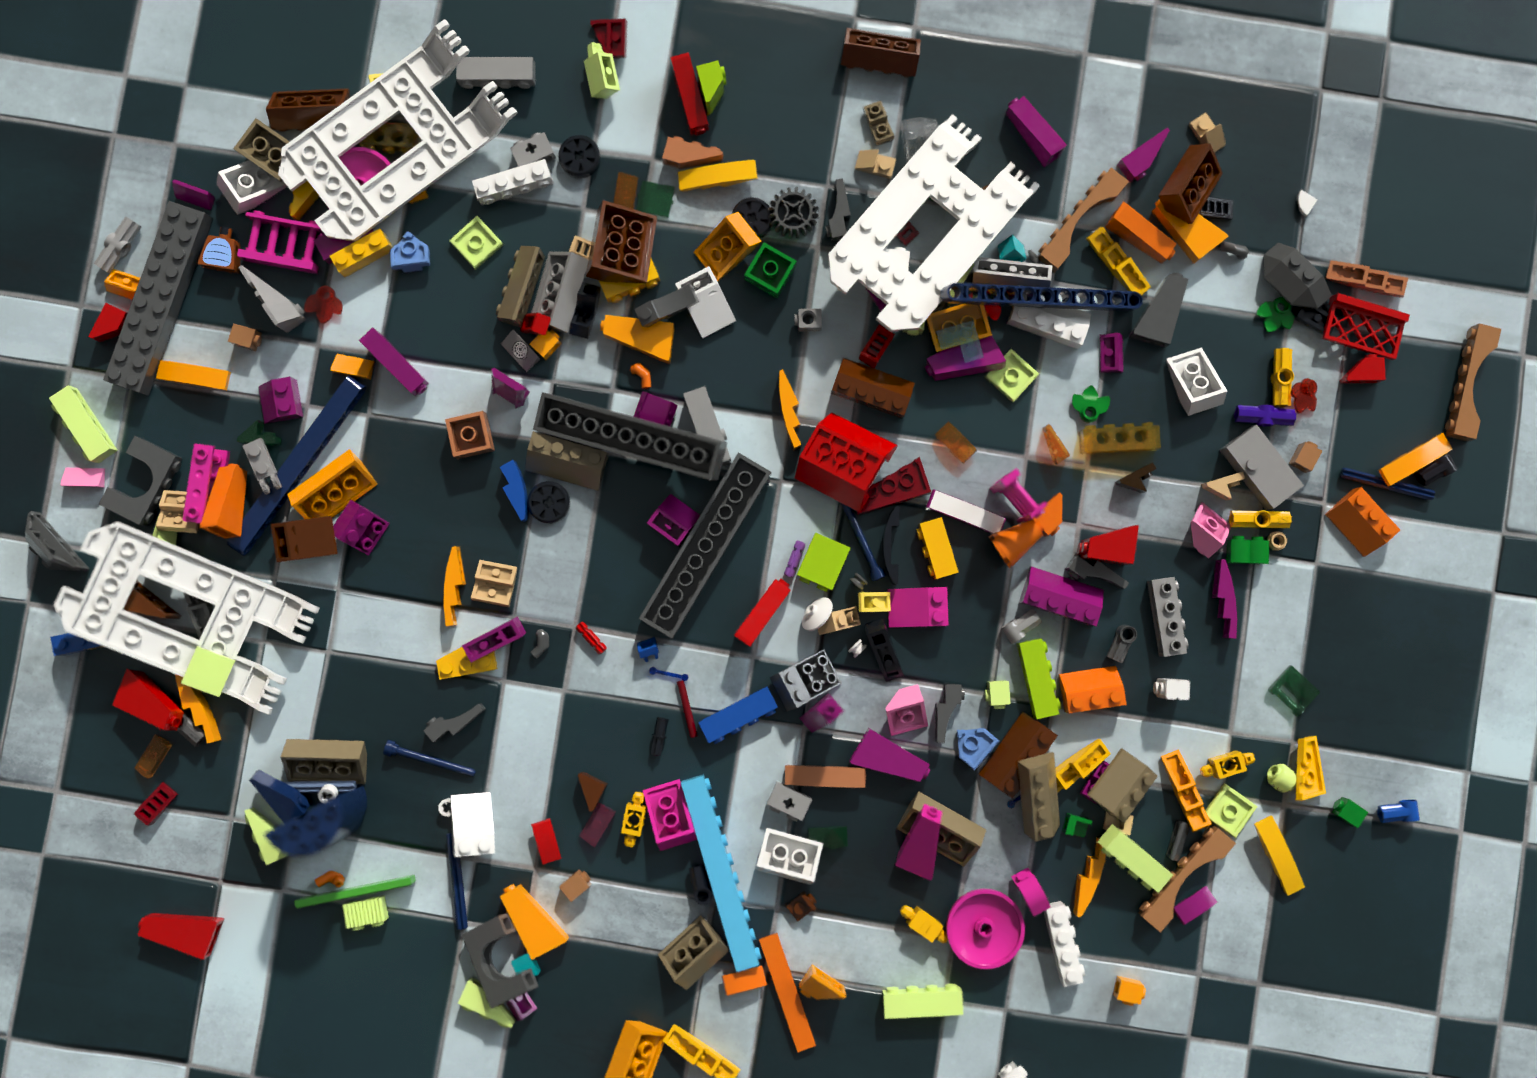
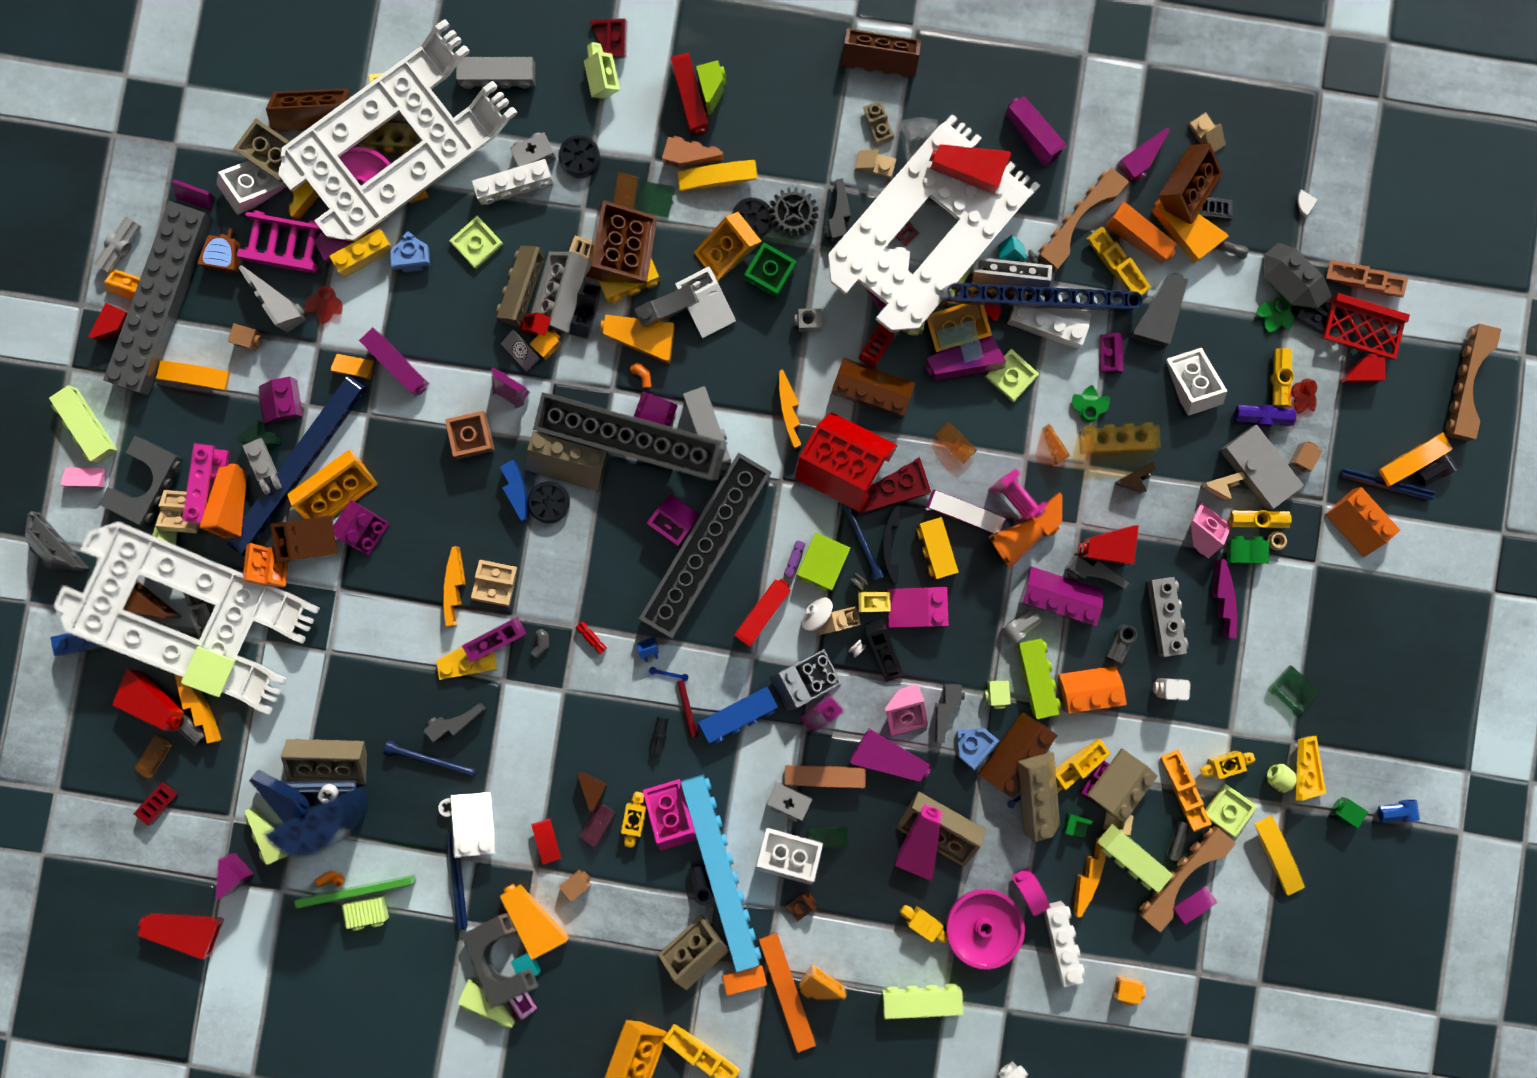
none -> magenta slope [216,853,254,899]
none -> orange slope [242,543,288,587]
none -> red slope [929,144,1011,194]

